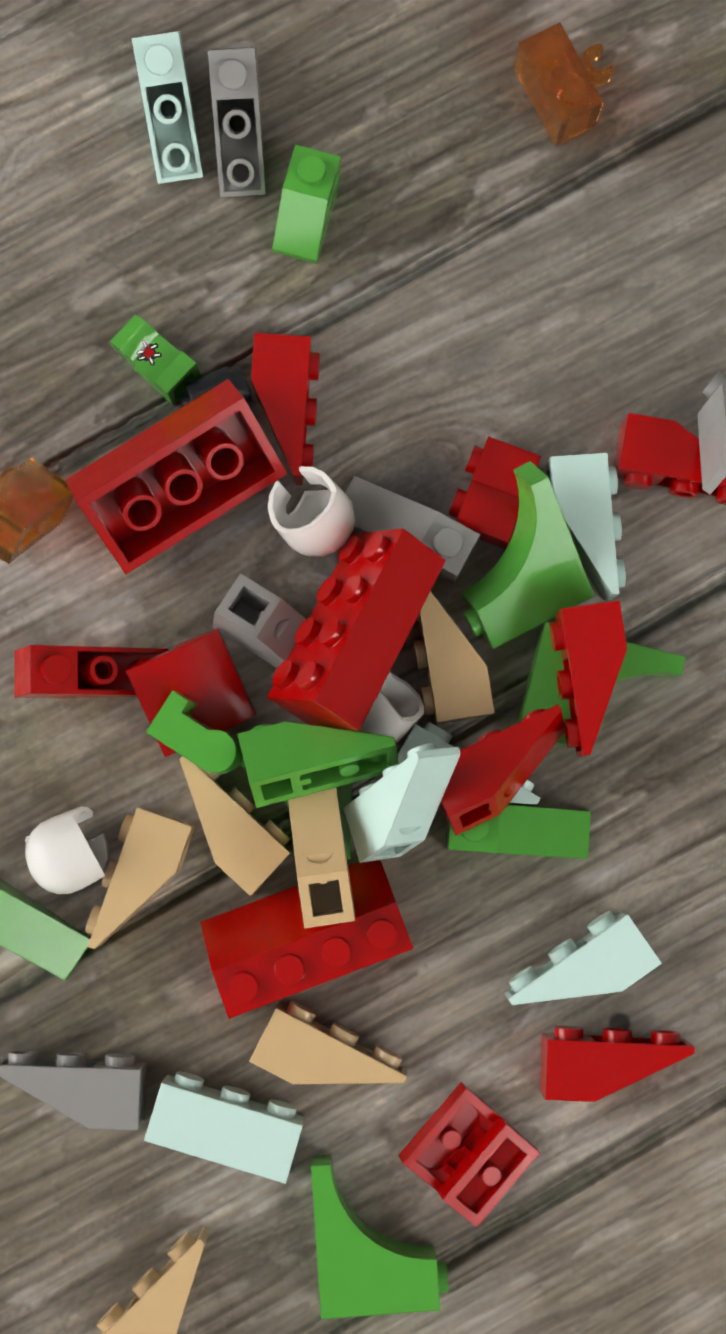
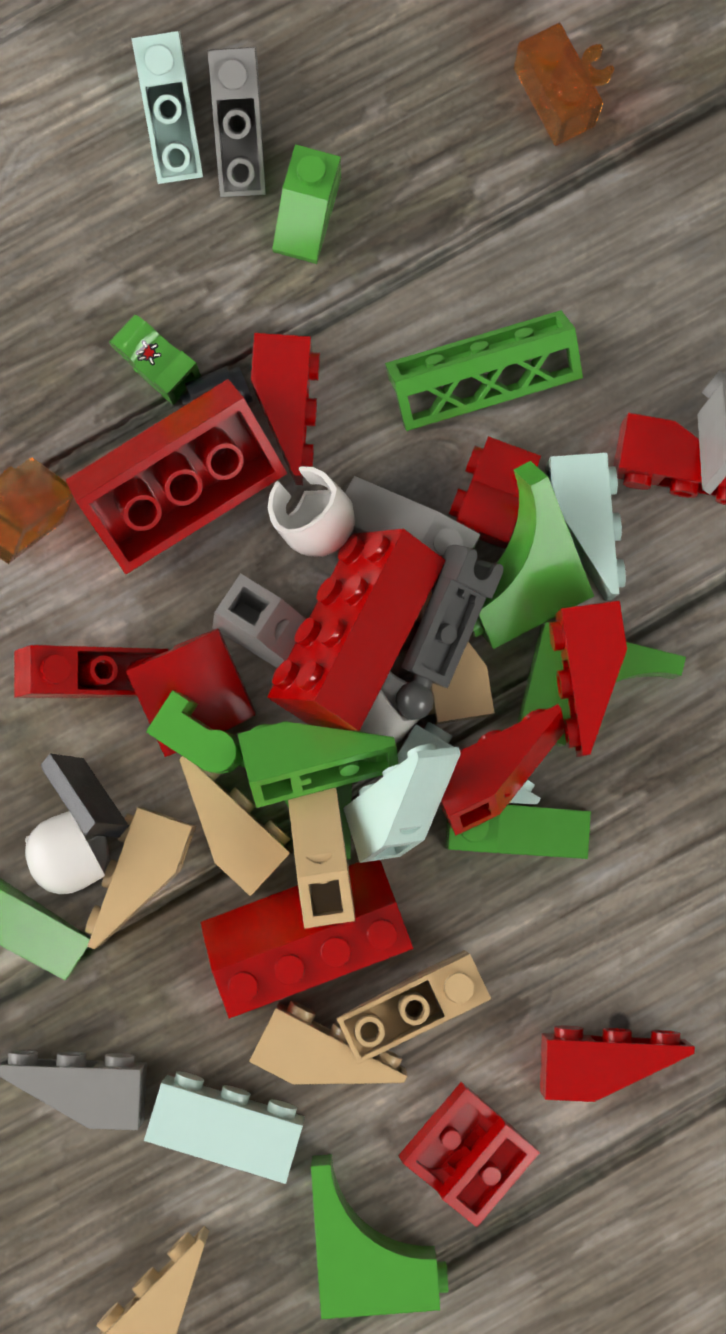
light aqua slope [504,911,662,1005] -> none
none -> black tile [41,753,129,838]
none -> tan slope [337,950,491,1064]
none -> bright green fence [385,310,583,431]
none -> dark grey plate [395,545,503,720]

